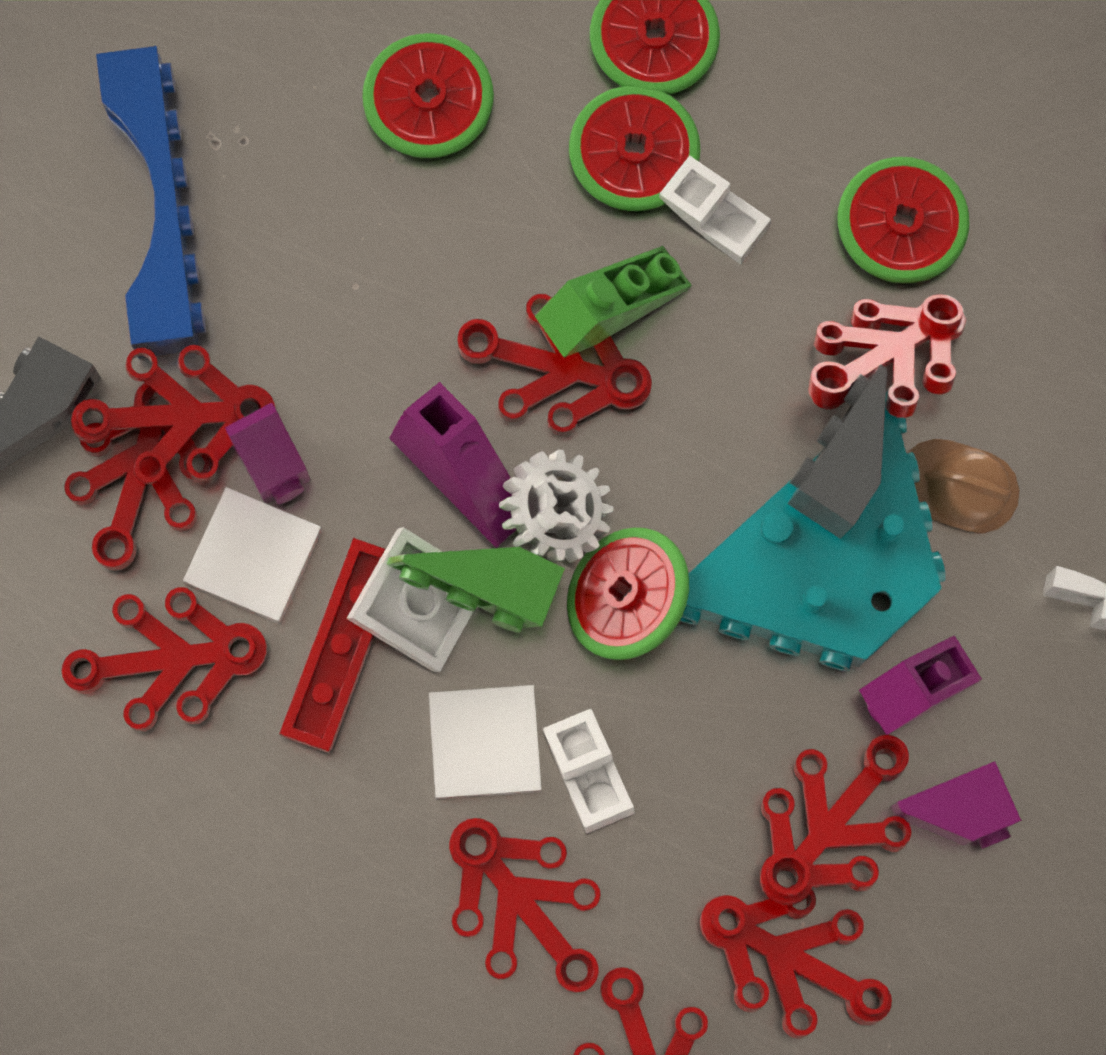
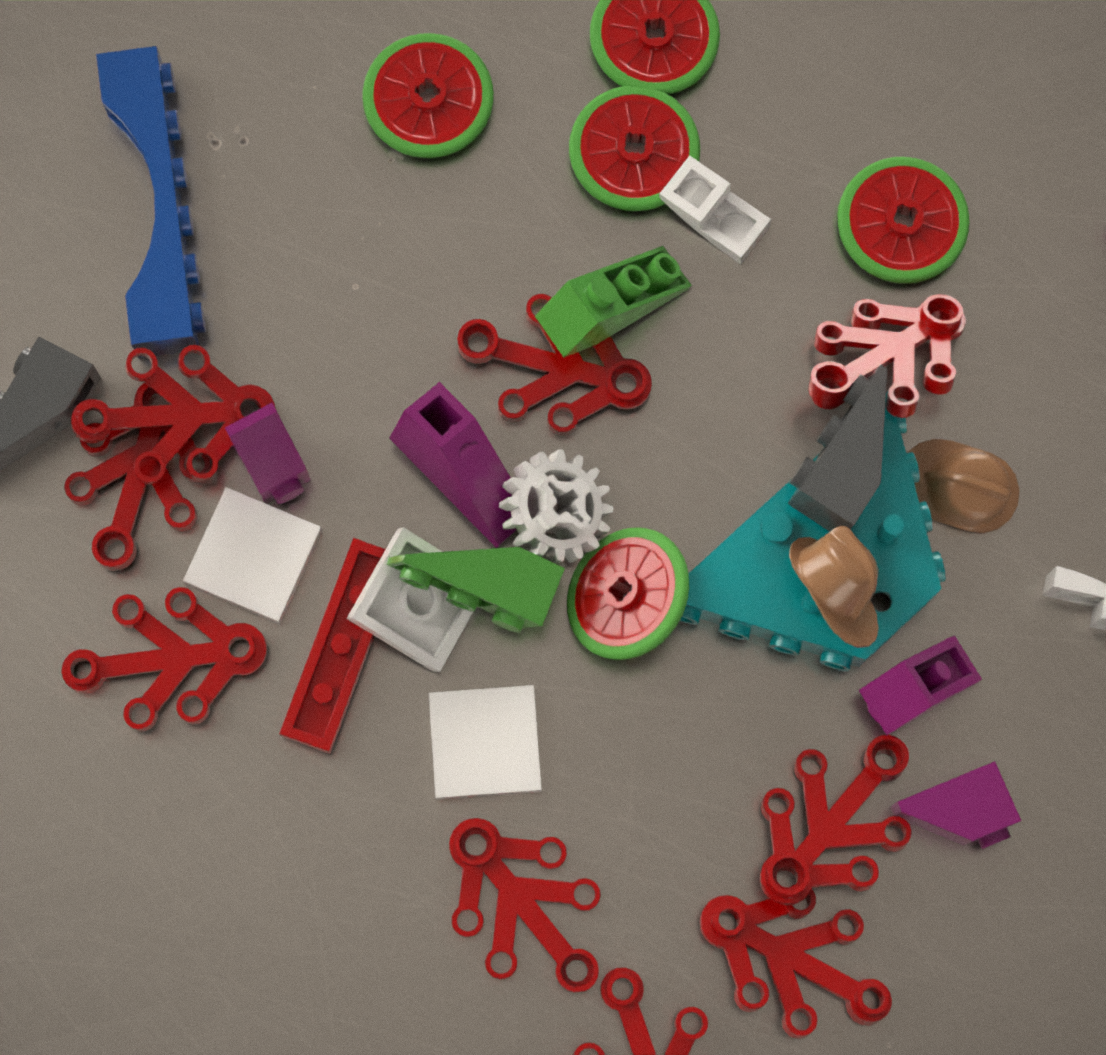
white slope [543,708,635,834] -> none
none -> medium nougat piece [789,525,879,648]

